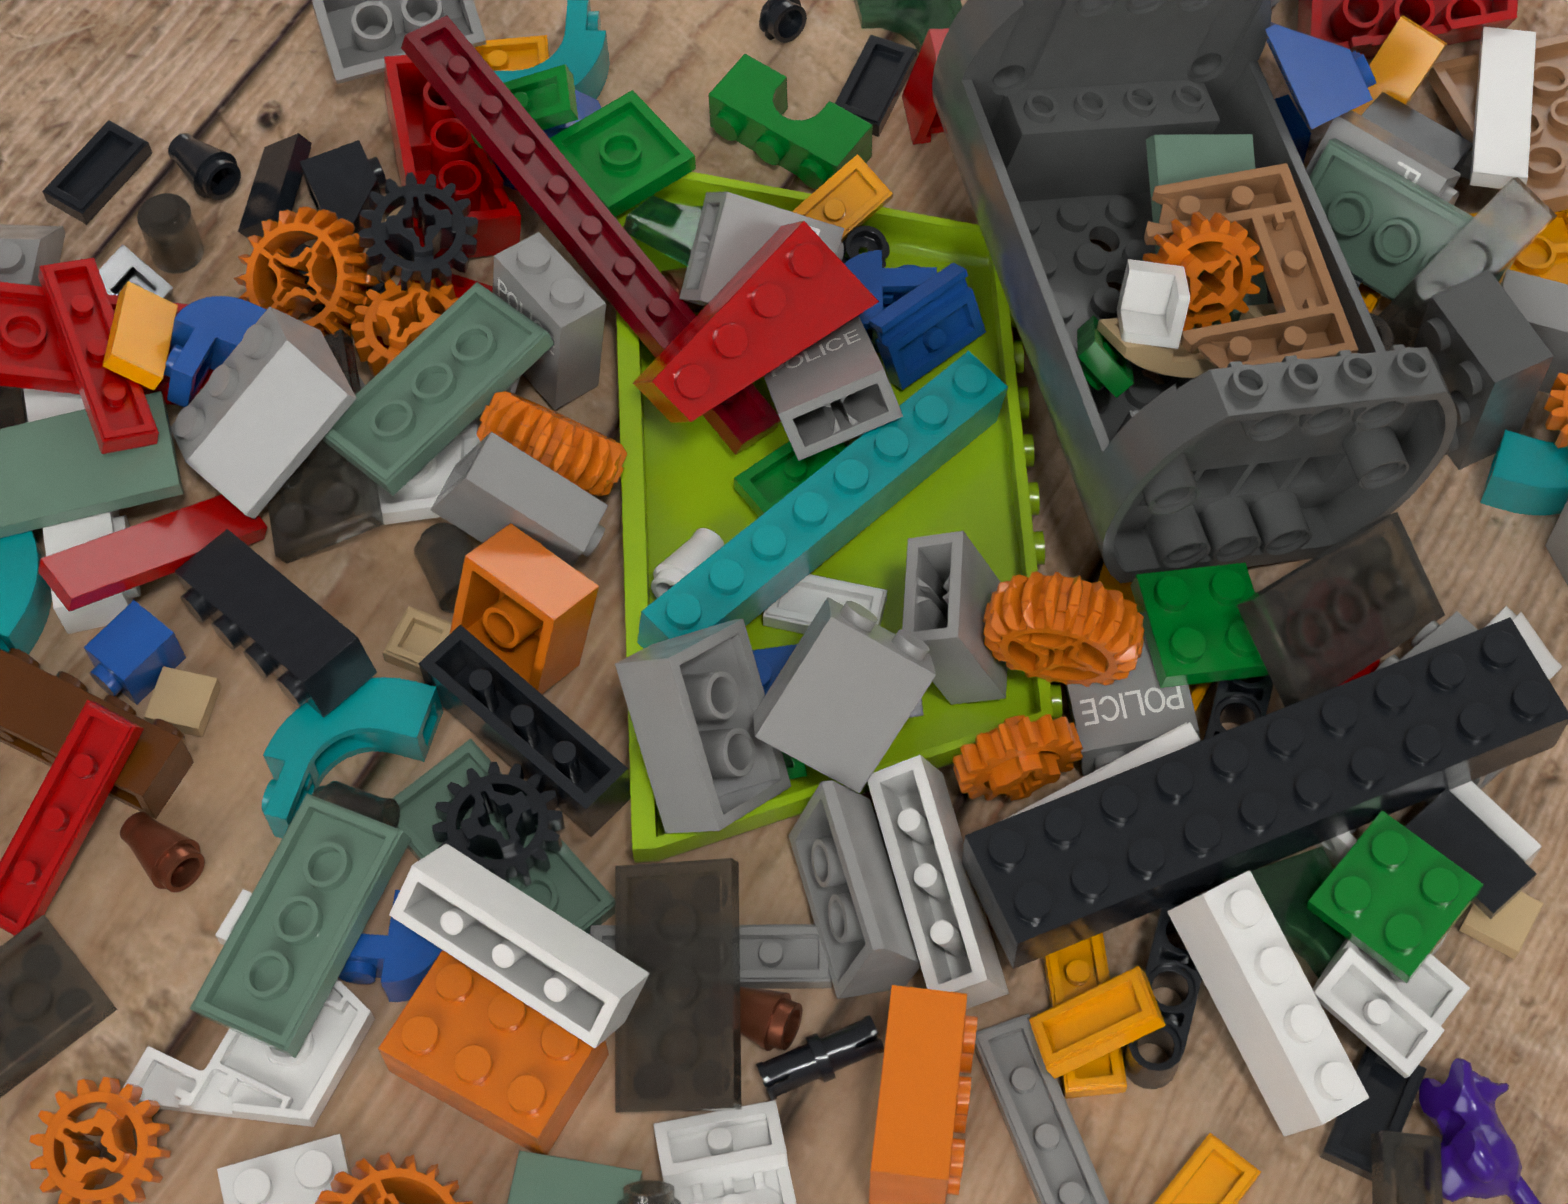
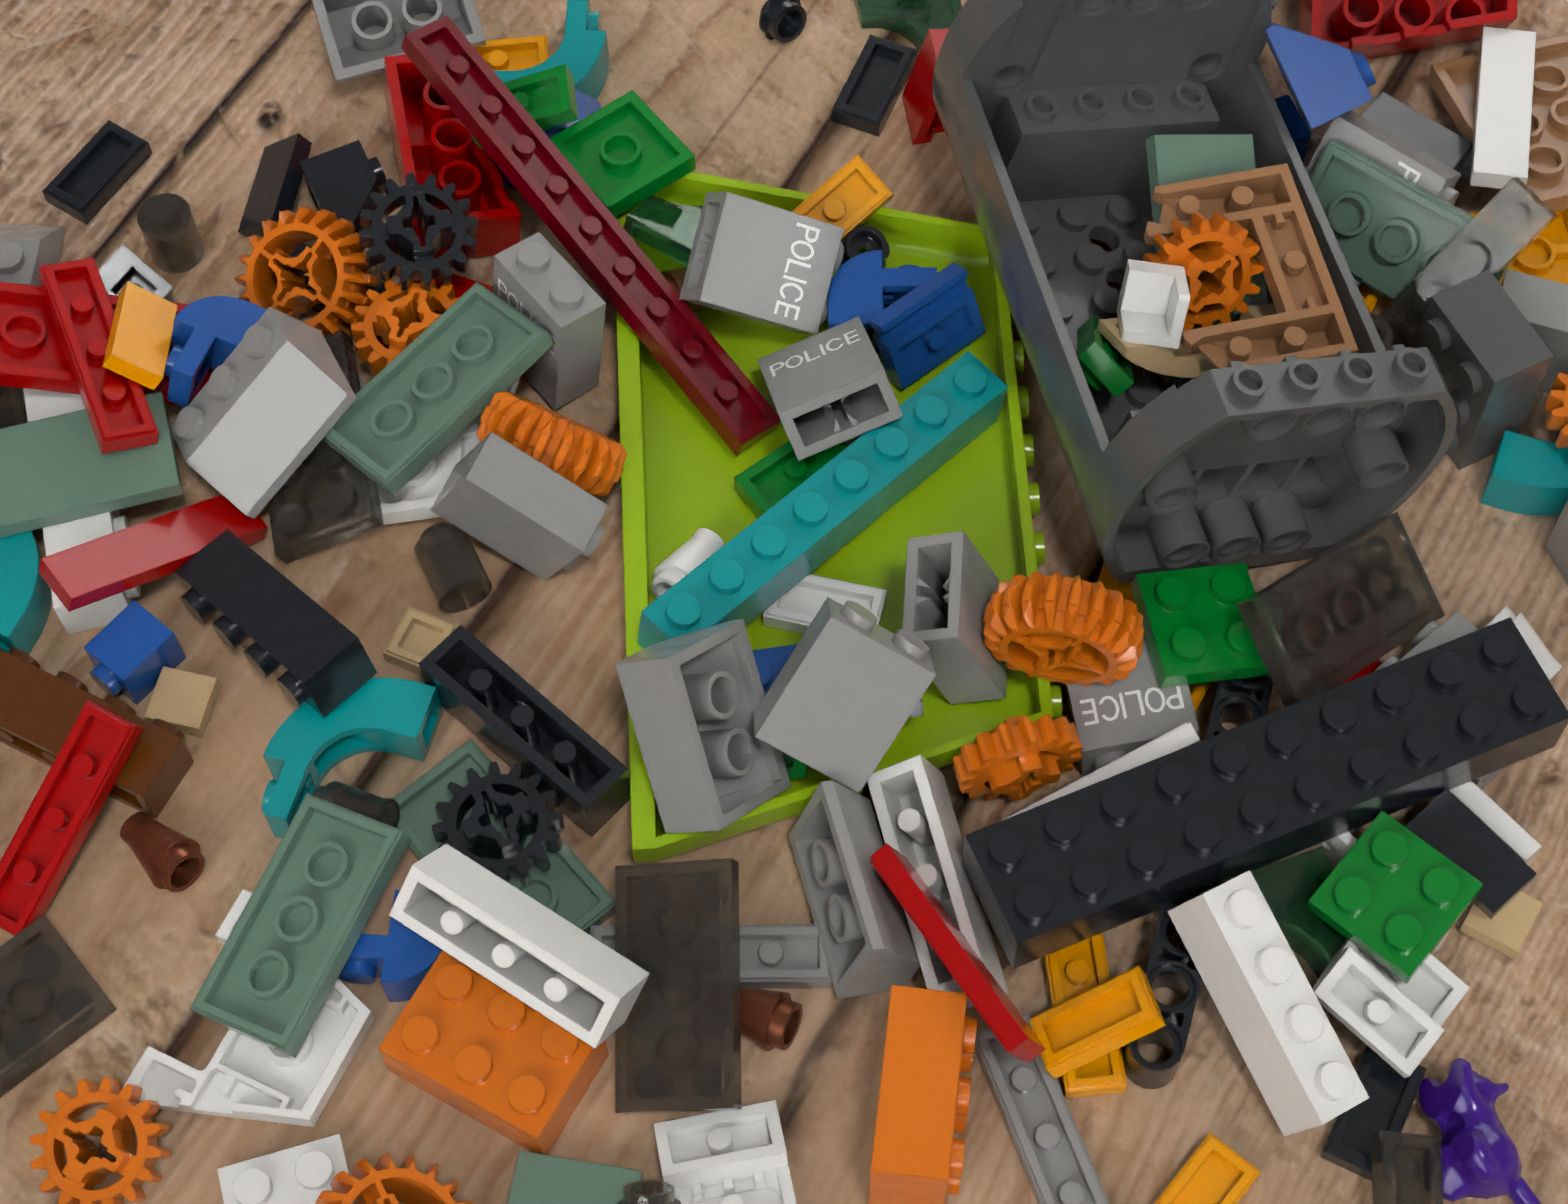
black cone [168,133,241,200] -> none
orange brick [449,523,599,694] -> none
red wedge [633,221,879,423] -> none
green arch [708,54,873,189] -> none
black pin [756,1015,884,1101] -> none
light orange tile [1350,16,1447,115] -> none
none -> red tile [870,843,1046,1063]

